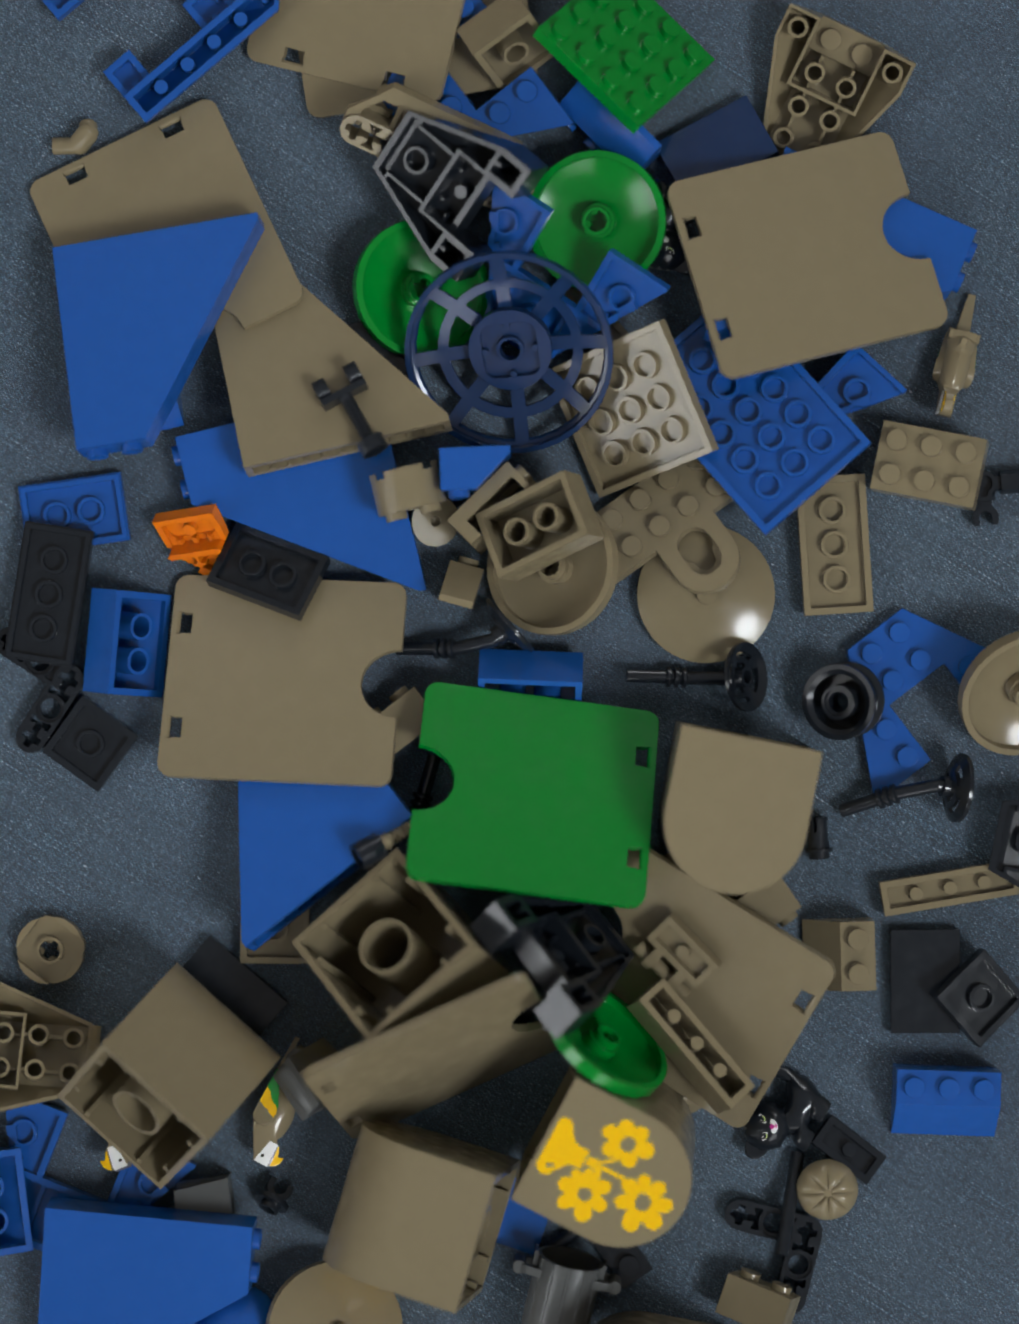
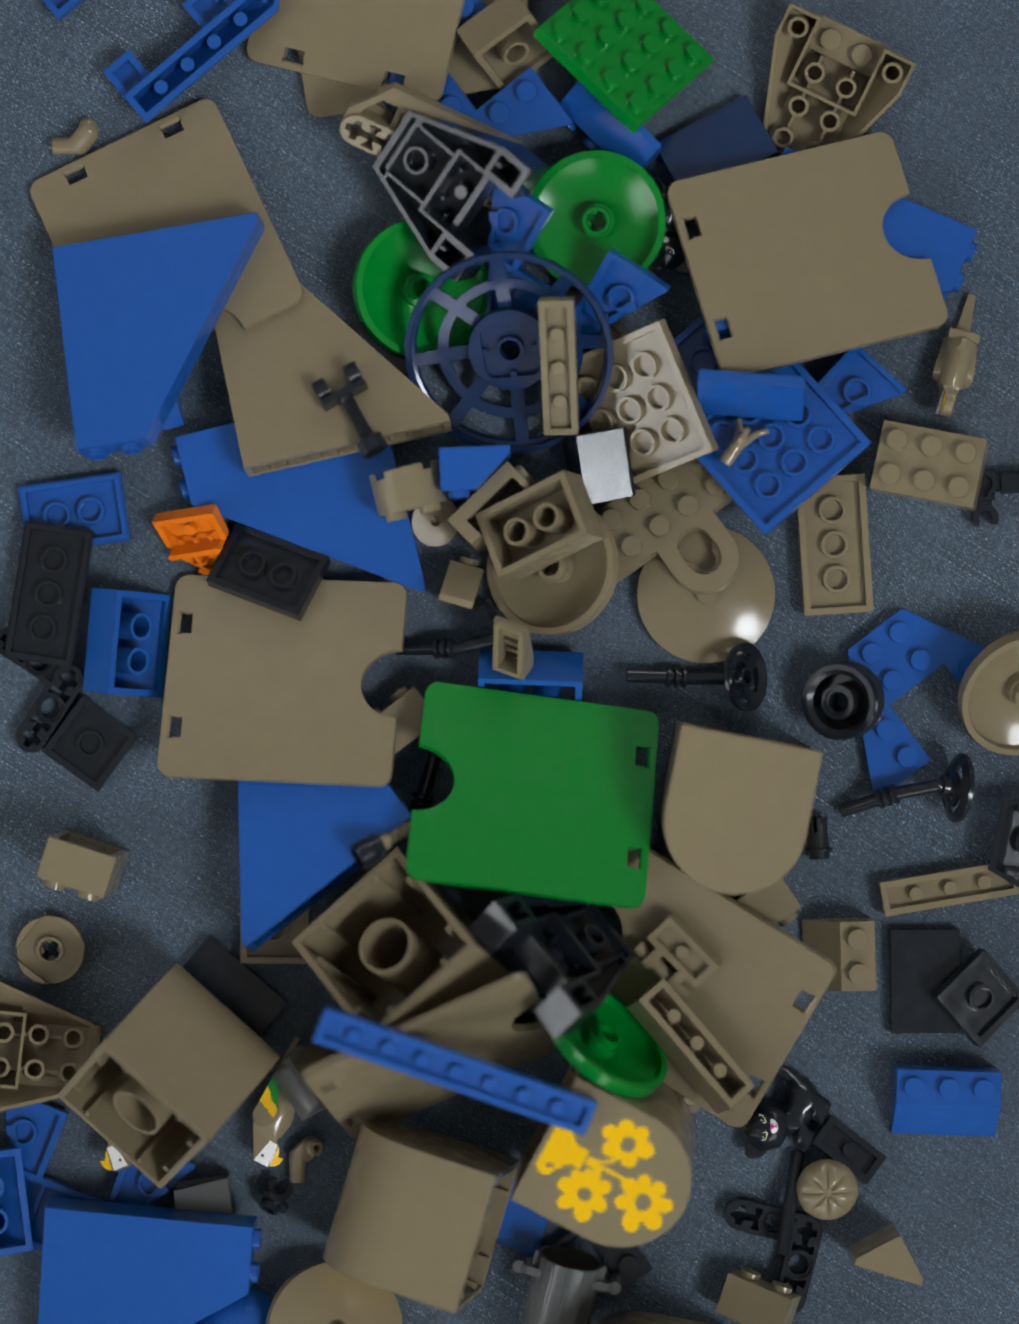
none -> dark tan brick [36,830,130,902]
none -> dark tan arm [289,1136,323,1183]
none -> blue plate [312,1004,598,1136]
none -> dark tan slope [492,615,534,680]
none -> dark tan plate [538,296,580,435]
none -> slope [563,426,636,504]
none -> blue tile [697,369,805,421]
none -> dark tan bar [719,418,769,467]
none -> dark tan slope [848,1222,923,1286]

